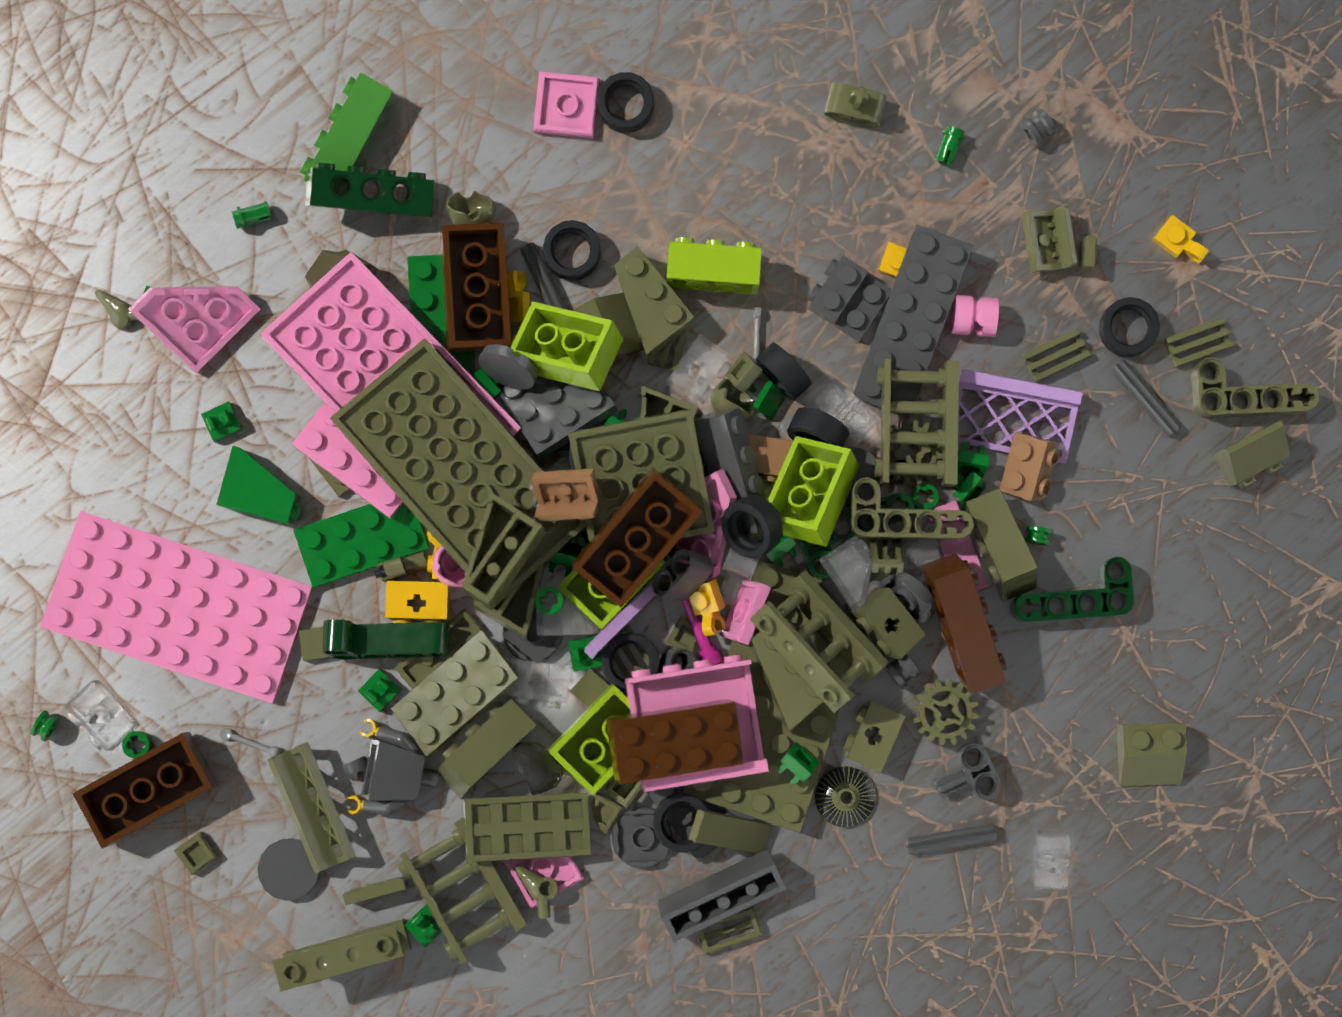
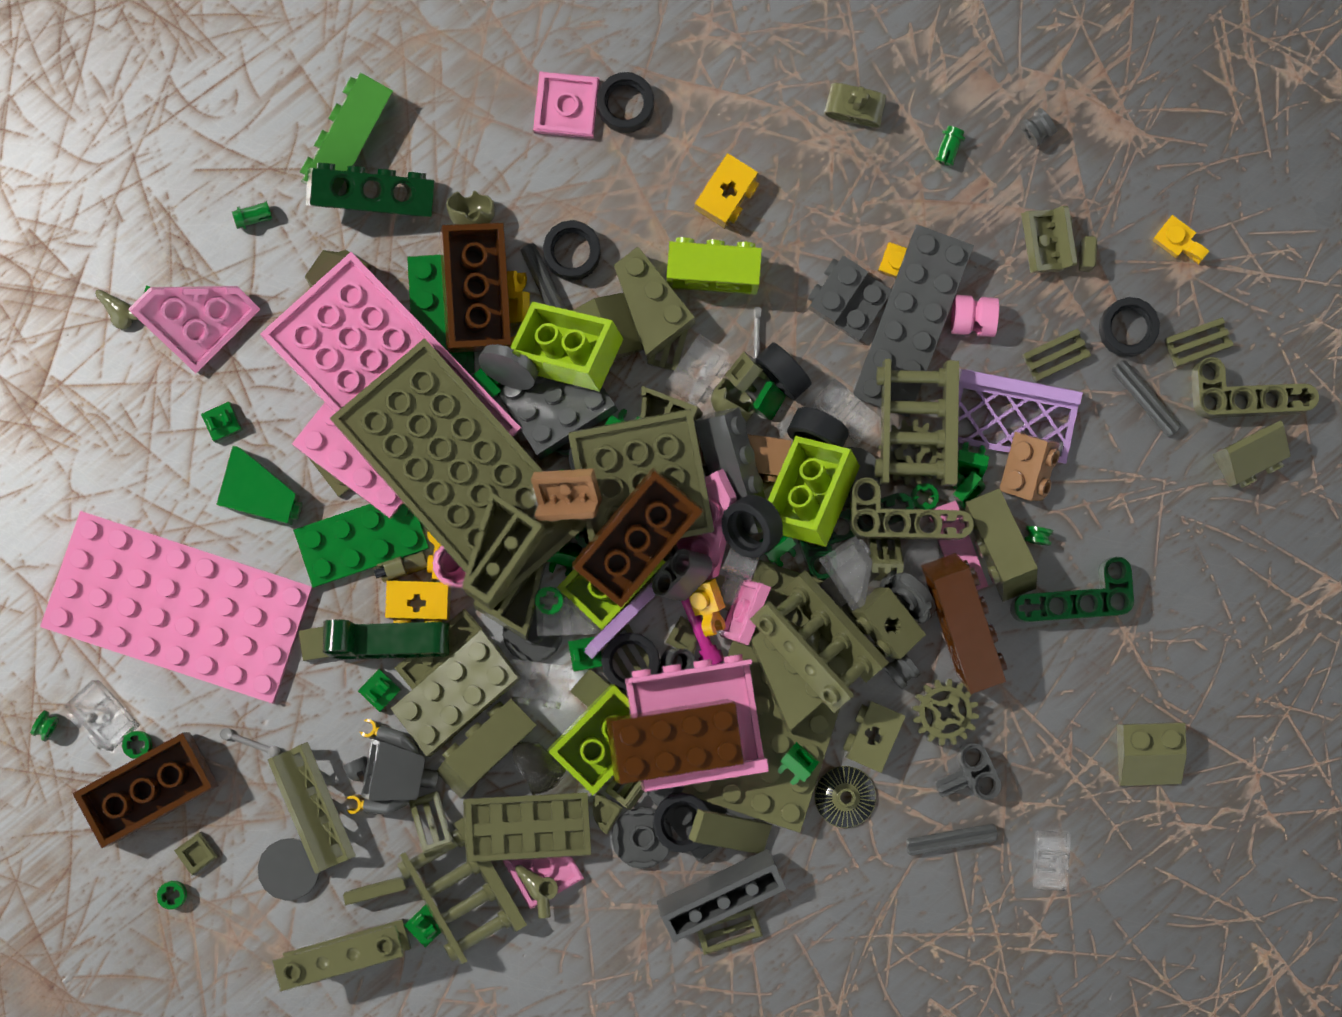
none -> green bush [157,881,187,910]
none -> olive tile [409,791,455,858]
none -> yellow brick [694,153,759,229]

